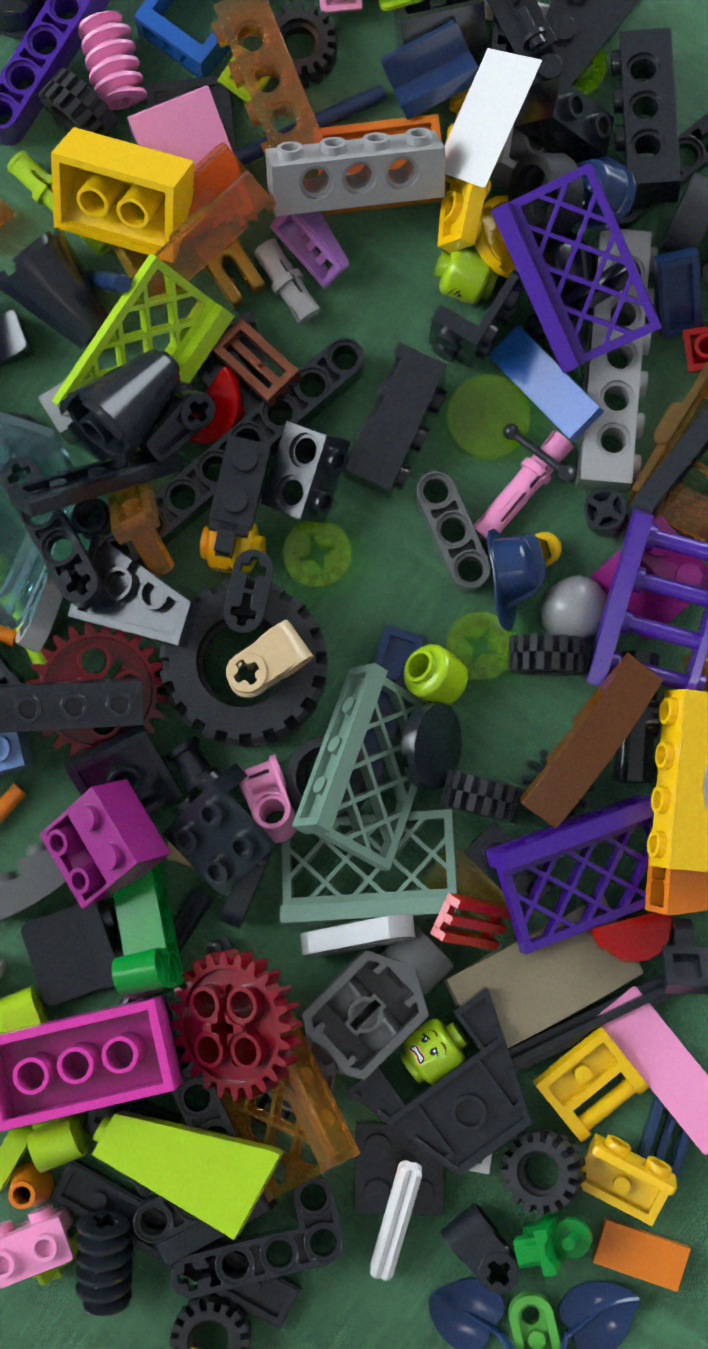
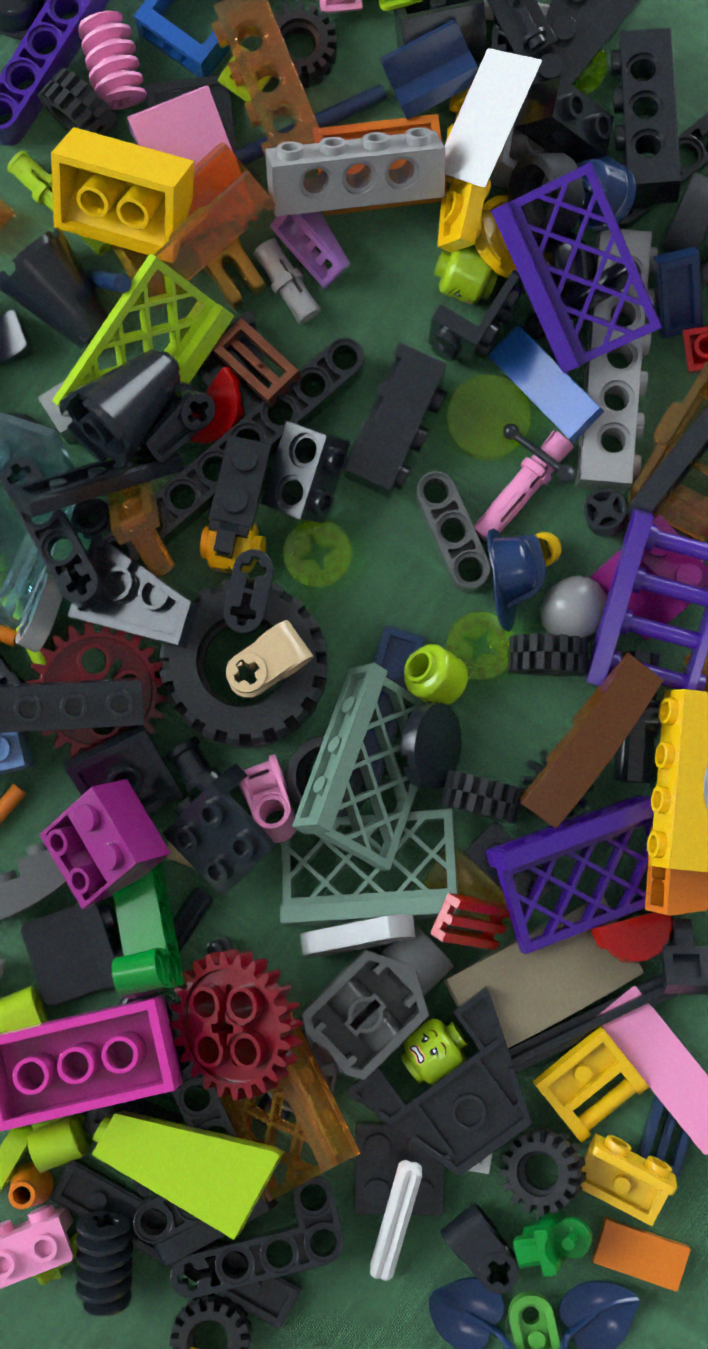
black beam [219,852,272,929] -> none

